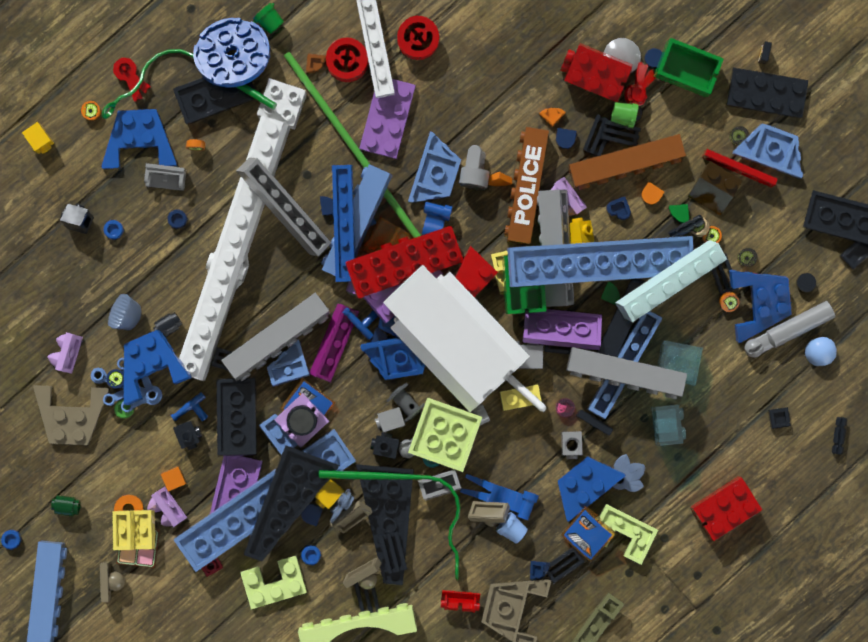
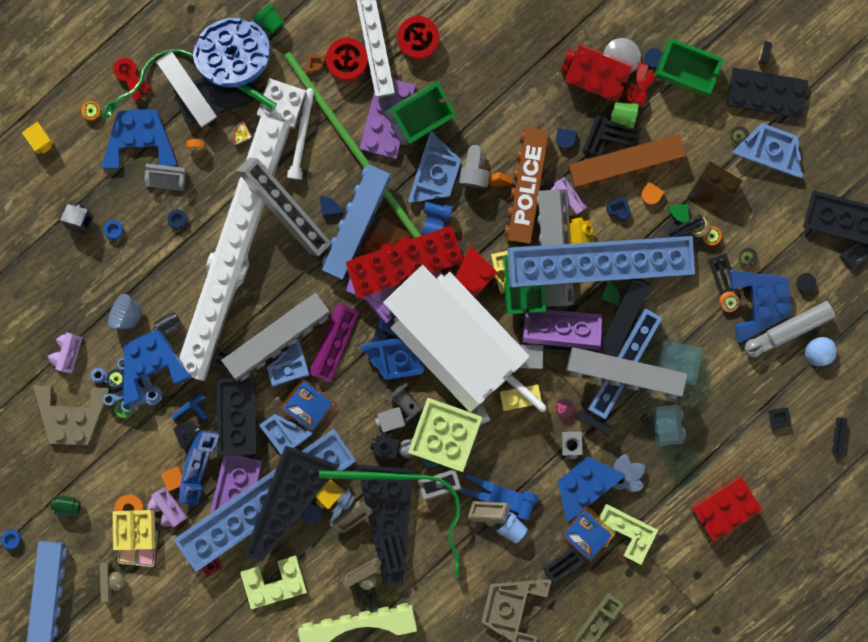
piece [274,393,329,447] -> none
blue tile [301,545,321,565] -> none
blue plate [332,165,355,282] -> none
blue piece [342,308,378,340] -> none
red hinge [441,590,481,613] -> none
dark blue tile [530,561,550,580] -> none
orange tile [539,108,566,127] -> none
light aqua brick [615,240,727,322] -> none
red tile [702,149,778,187] -> none
none -> white slope [156,51,217,128]
none -> blue slope [179,431,220,505]
none -> tile [233,120,252,146]
none -> white piece [286,88,314,180]
none -> green piece [384,82,457,145]

